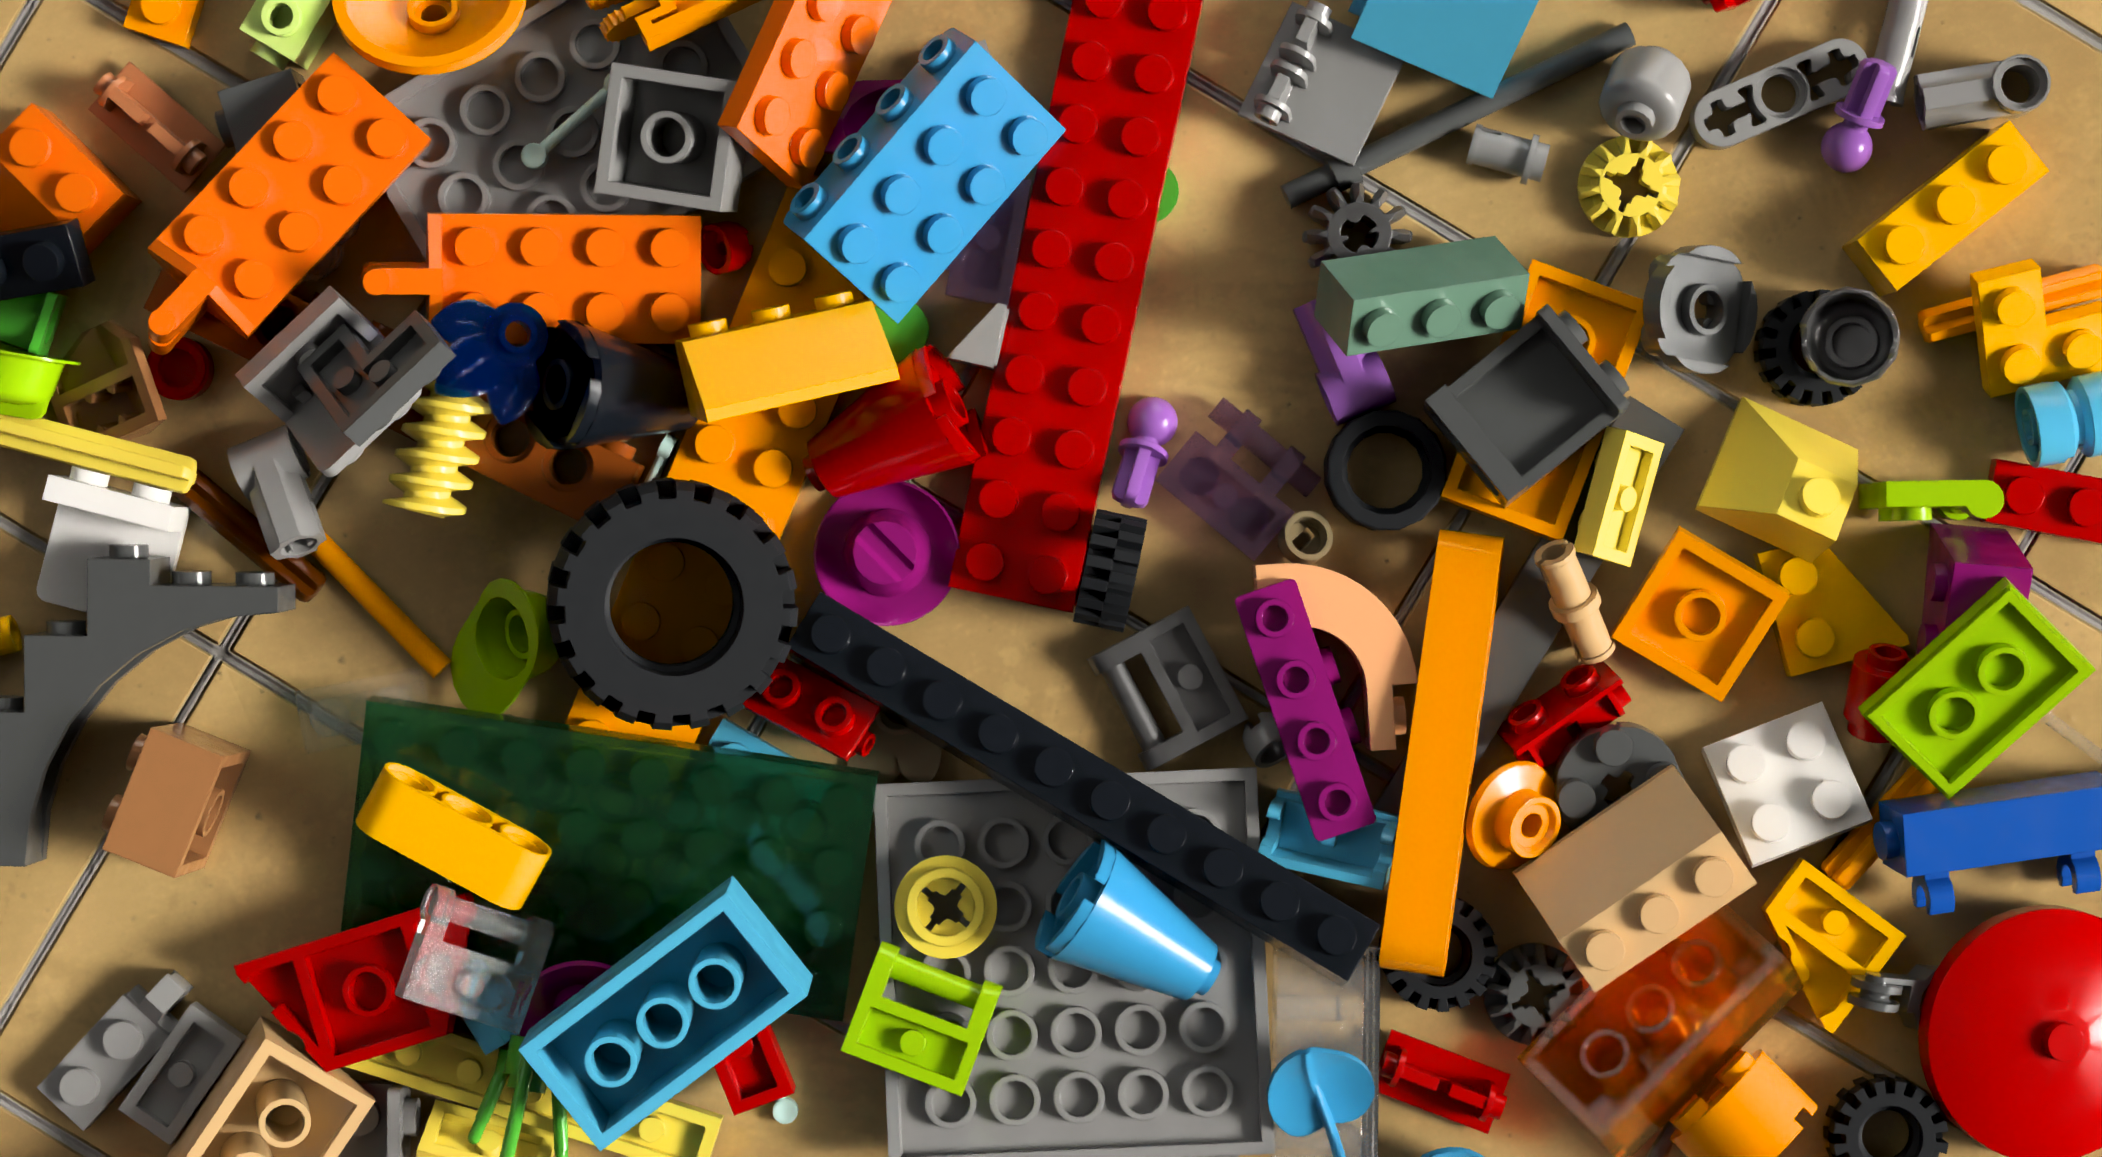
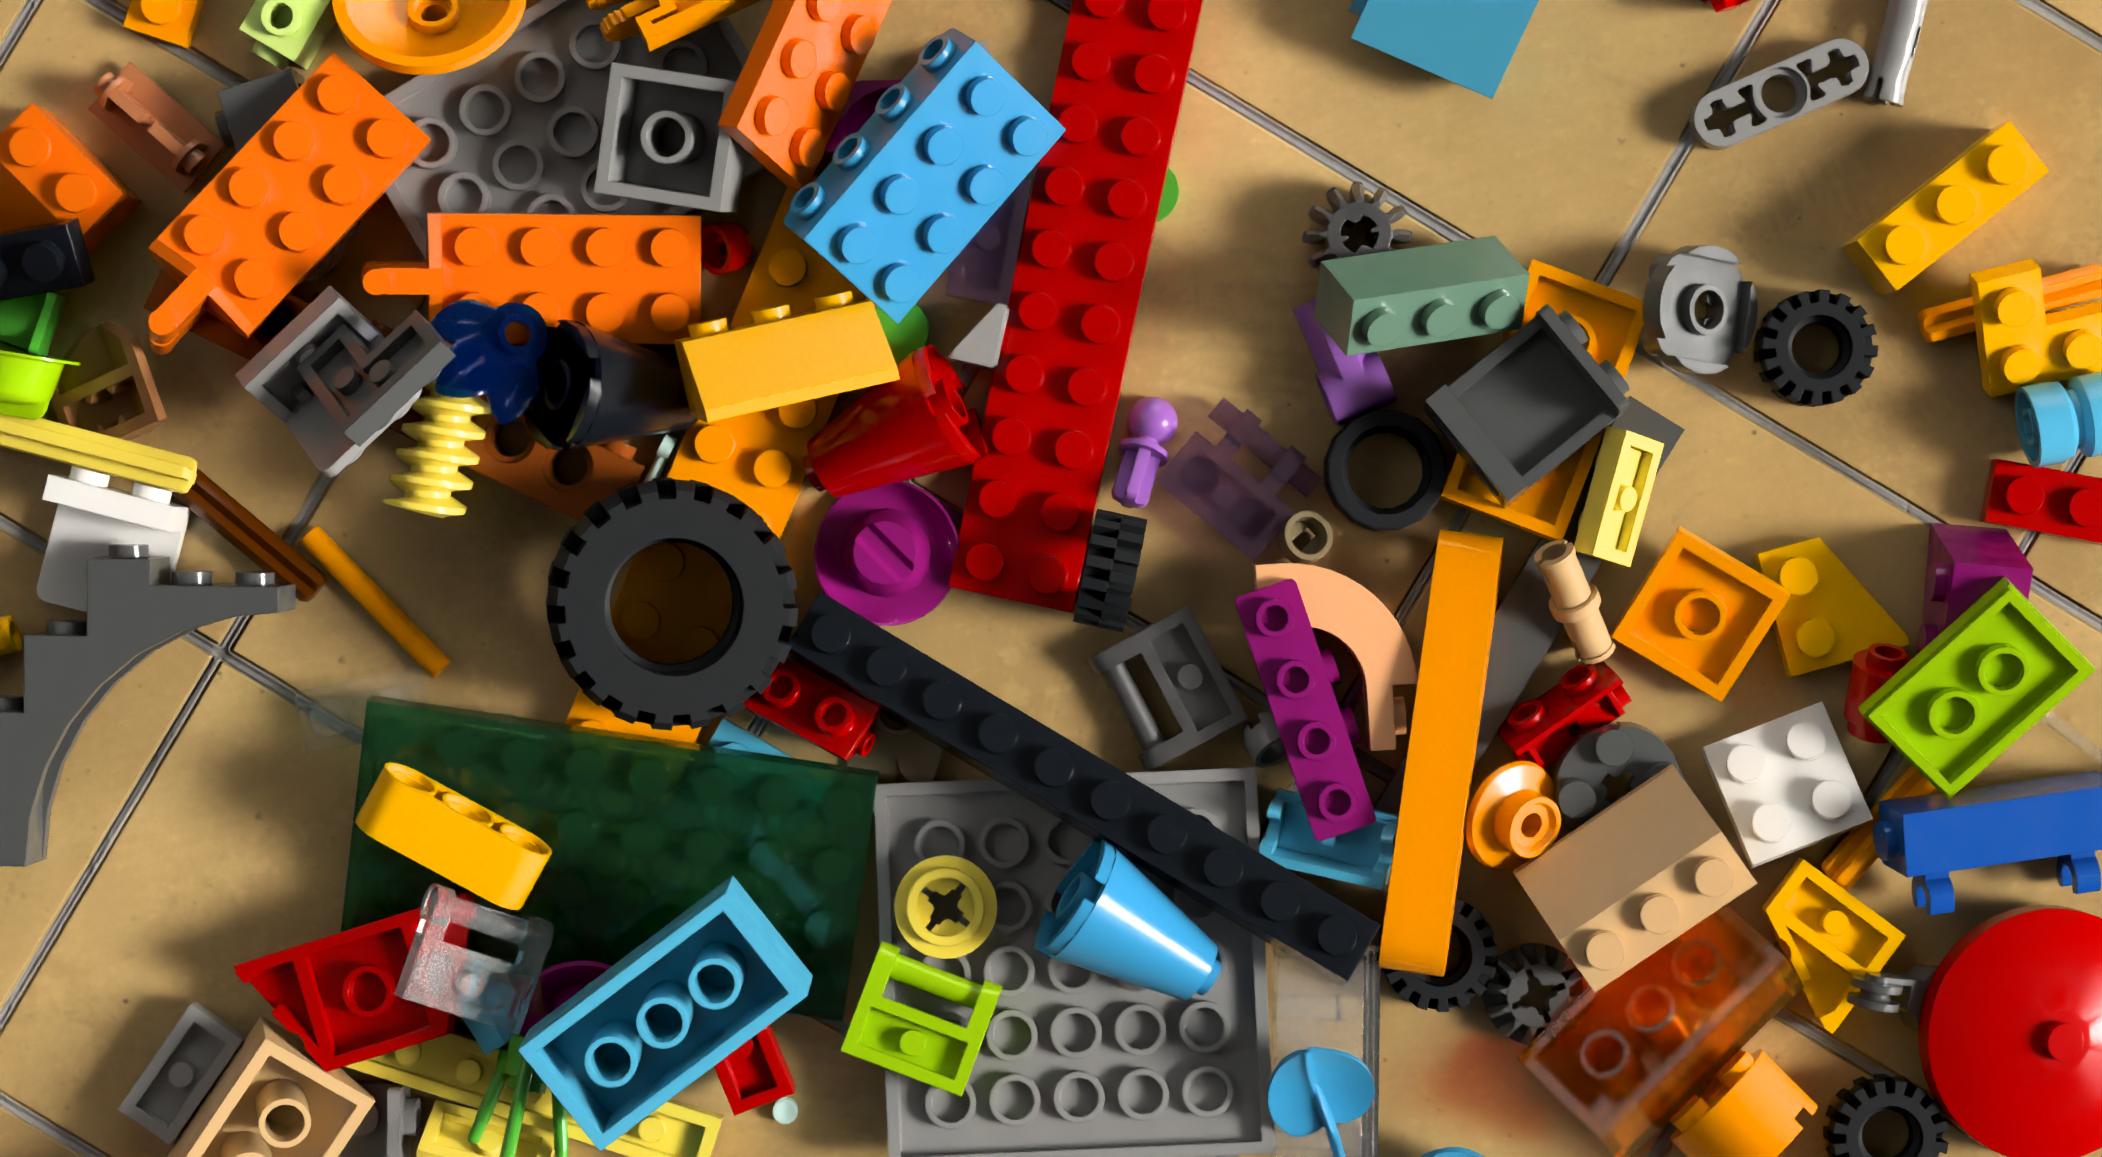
light grey hinge [37,970,194,1131] -> none
medium nougat brick [101,722,251,878] -> none
red tile [147,337,214,401] -> none
light grey piece [227,425,327,560] -> none
lime piece [451,578,559,718] -> none
light aqua hinge [521,74,610,170] -> none
light grey hinge [1238,0,1404,167] -> none
dark grey bar [1280,22,1636,209] -> none
red hinge [1372,1029,1511,1134] -> none
light grey pin [1466,124,1550,185] -> none
light yellow gear [1577,136,1681,238] -> none
light grey head [1599,46,1691,141] -> none
light yellow slope [1695,397,1858,563] -> none
flat silver hair [1800,286,1900,388] -> none
medium lavender axle [1821,57,1897,173] -> none
lime plate [1859,479,2005,522] -> none
light grey piece [1913,54,2051,131] -> none

